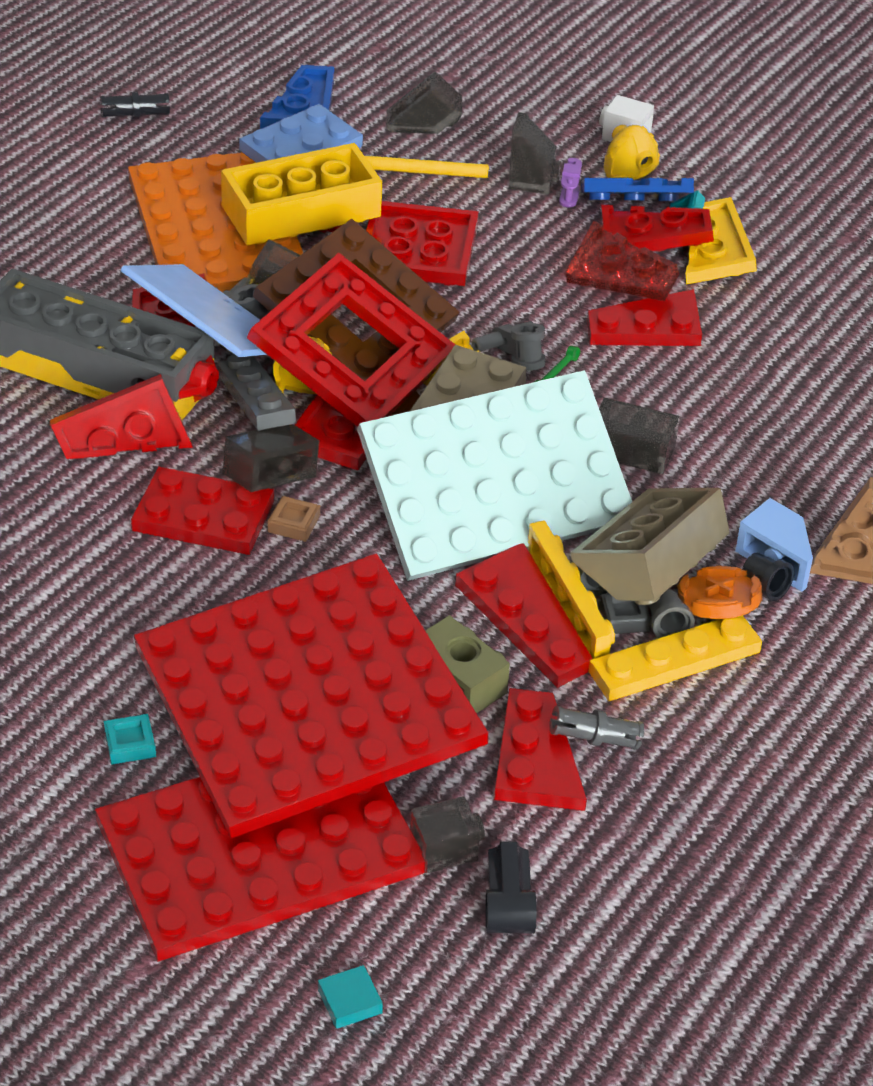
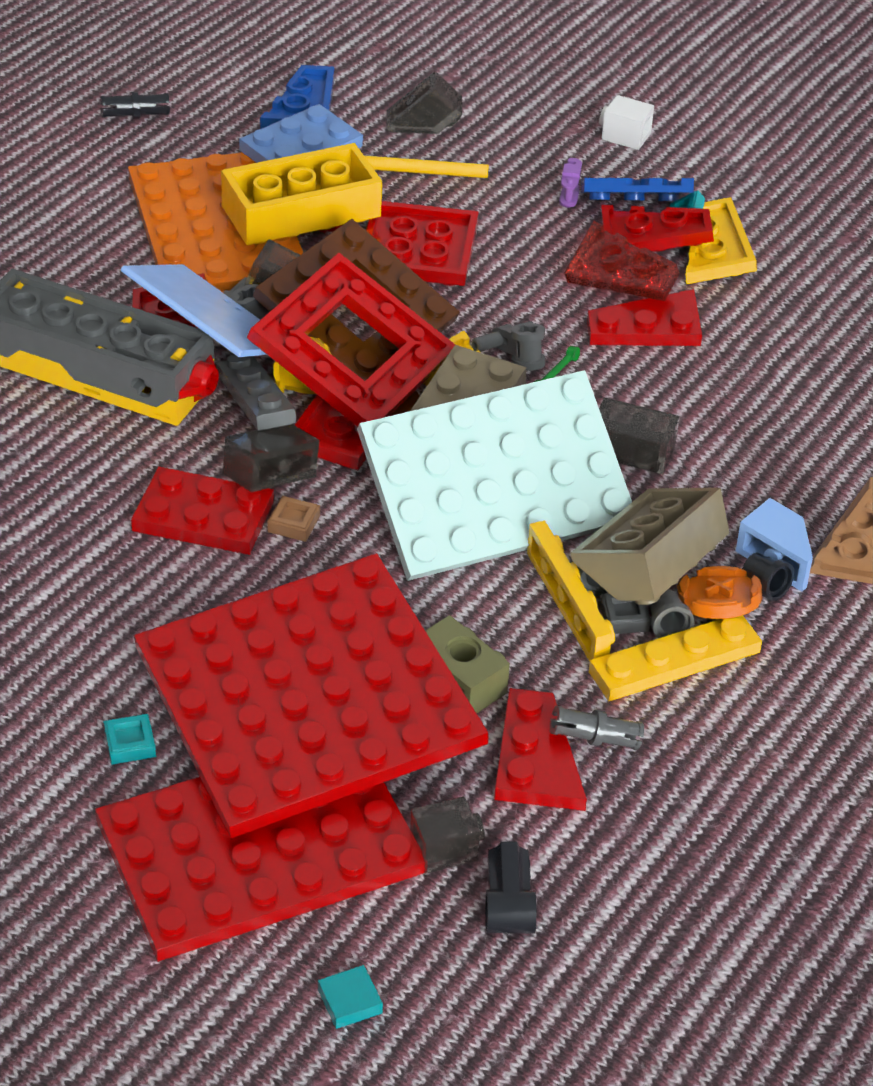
red wing [50,374,193,460] -> none
red wing [455,543,593,688] -> none
clear smoke slope [508,112,561,195] -> none
yellow helmet [603,125,660,180] -> none

